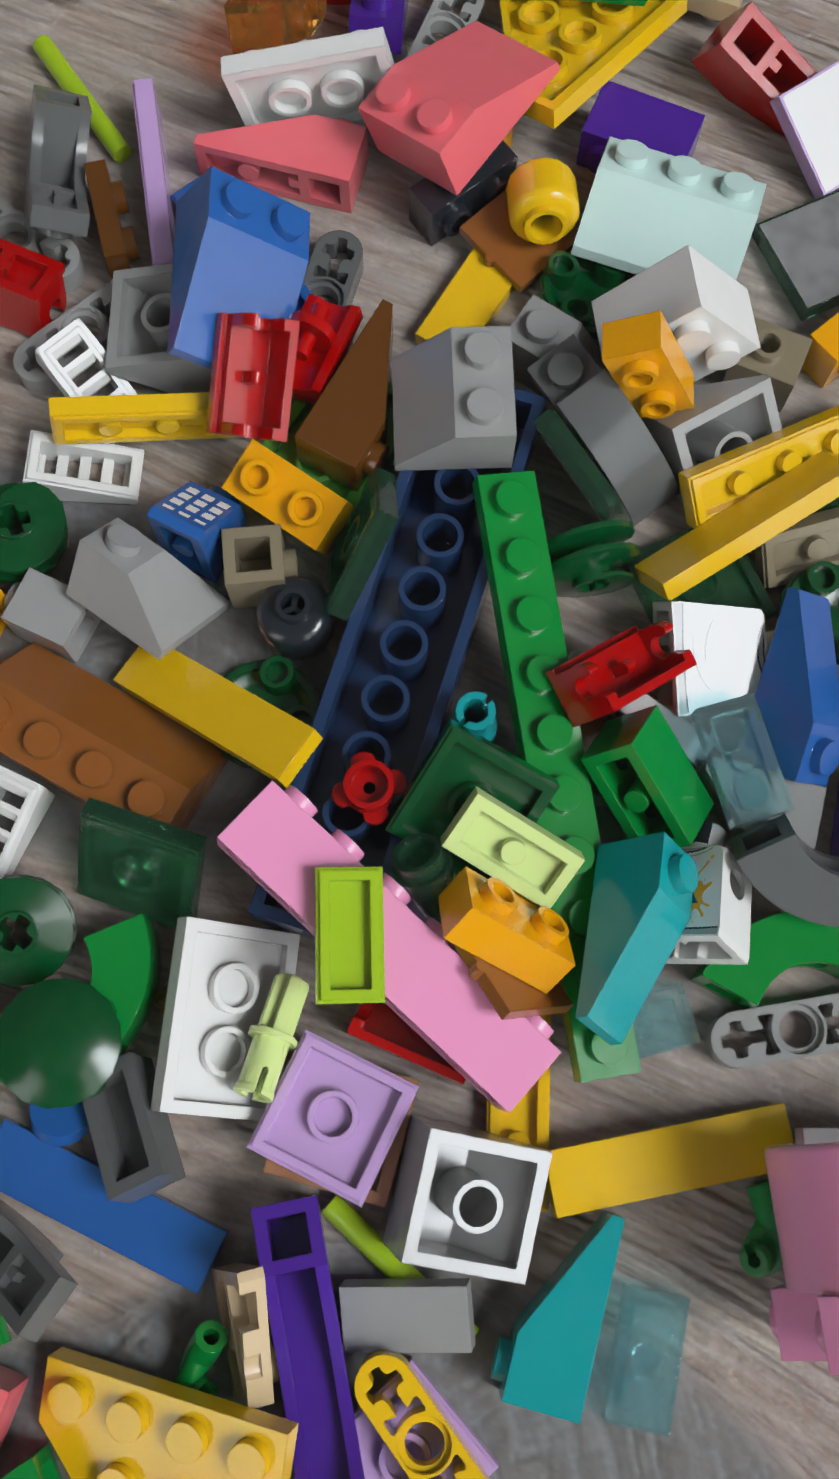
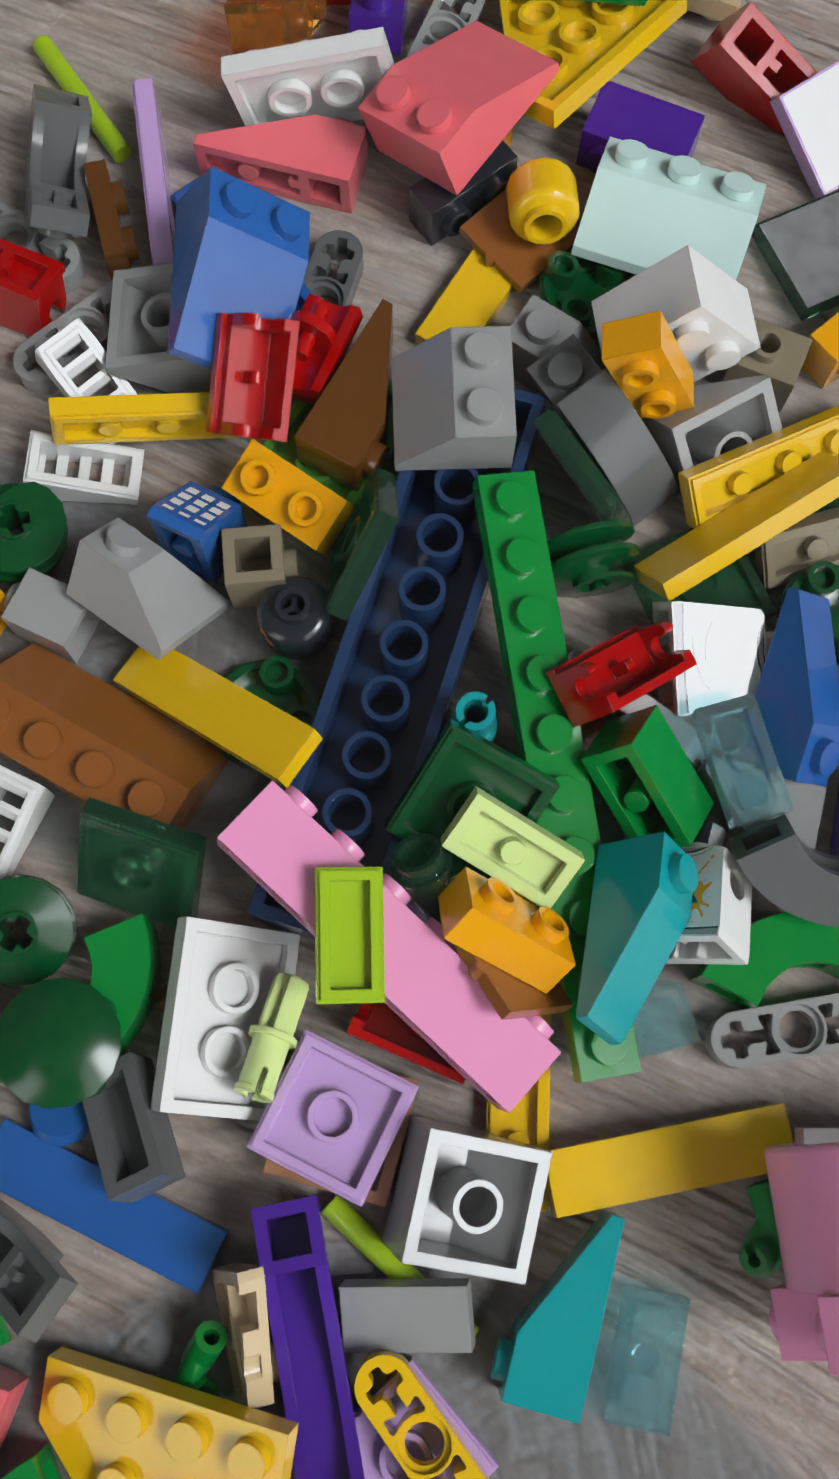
red plate [332,752,406,825] -> none

